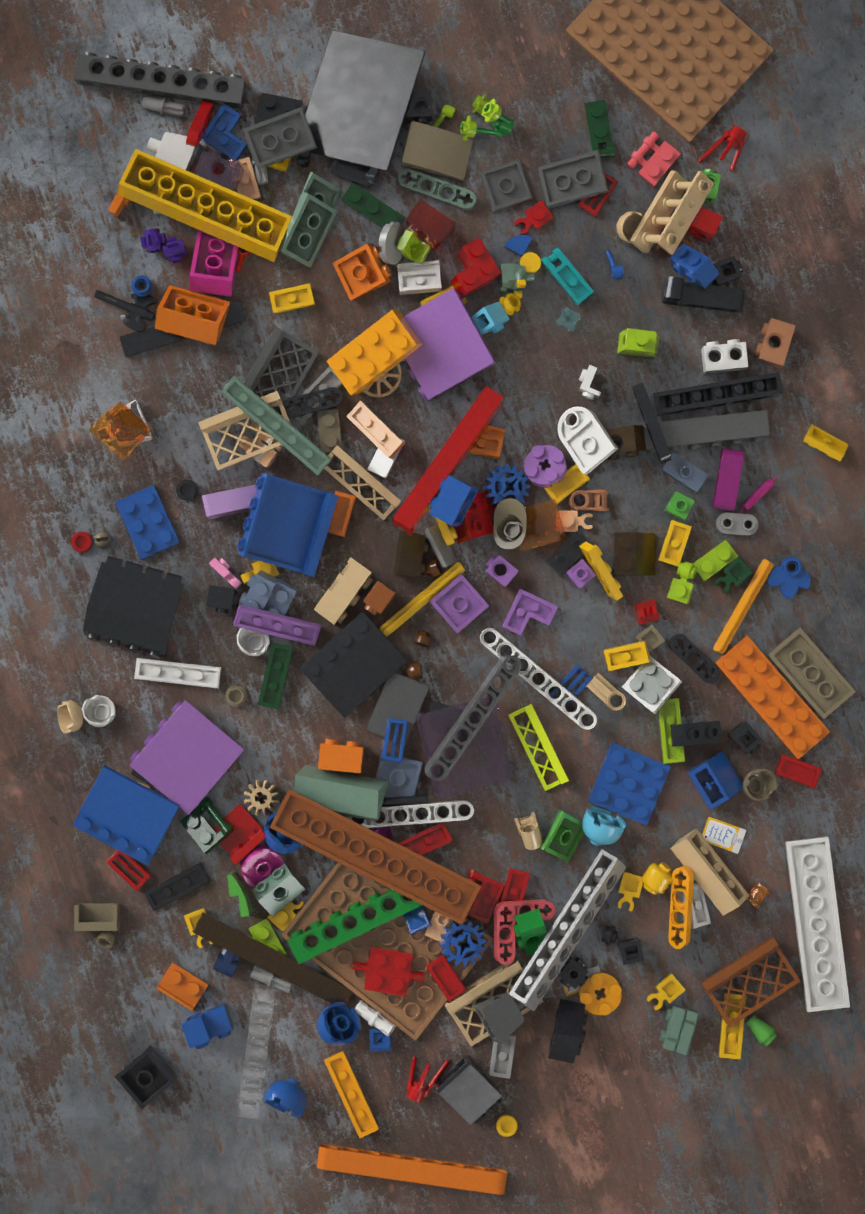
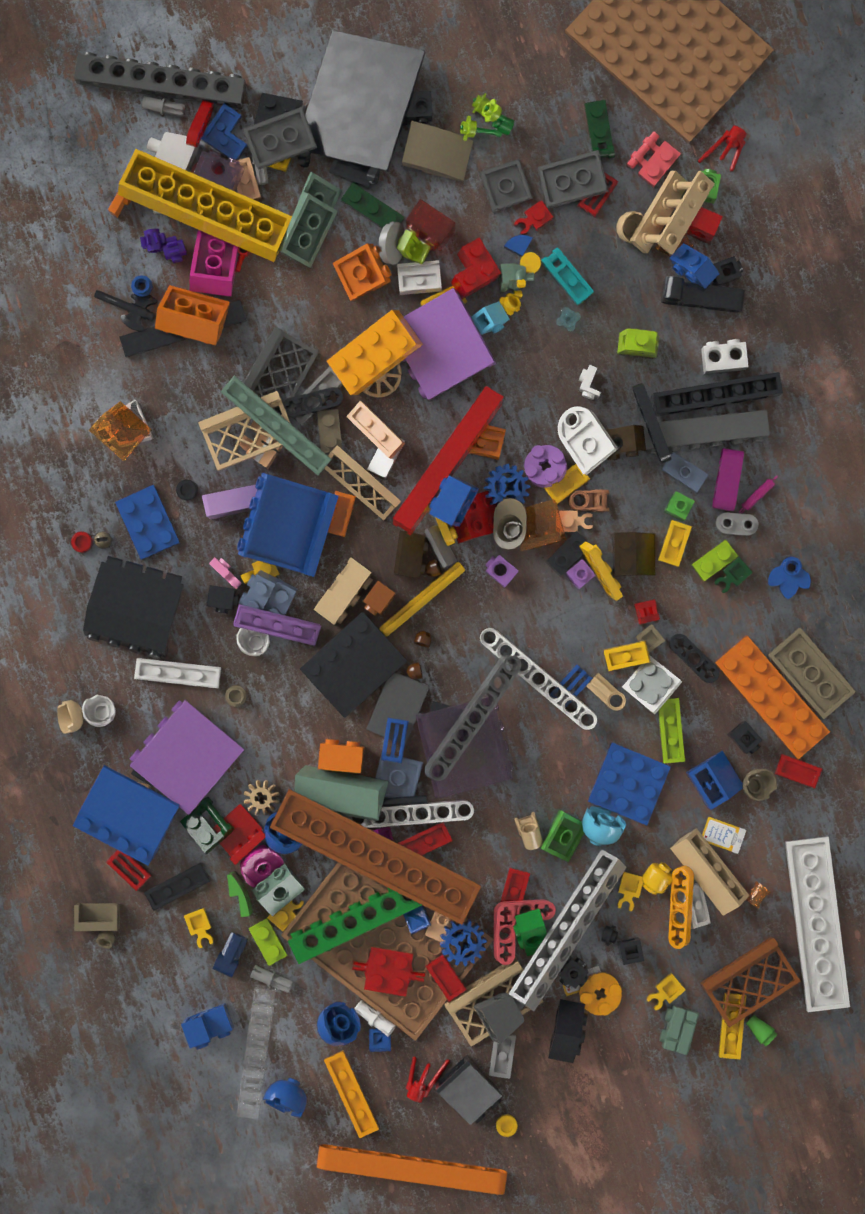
black brick [114,1045,178,1109] -> none
orange plate [156,961,209,1011] -> none
dark brown tile [192,912,352,1004] -> none
dark green plate [258,643,293,709] -> none
yellow plate [269,283,315,314] -> none
sand green beam [398,169,476,211] -> none
medium lavender plate [430,574,489,634] -> none
lime hand [432,105,456,128] -> none
red plate [467,869,505,924] -> none
medium lavender plate [502,589,558,636] -> none
neon yellow fence [508,704,569,791] -> none
blue hand [606,250,624,278] -> none
lime plate [667,561,697,604] -> none
black brick [670,721,722,746] -> none
light orange axle [713,559,774,654] -> none
nougat brick [755,318,796,369] -> none
yellow plate [803,424,849,461] -> none

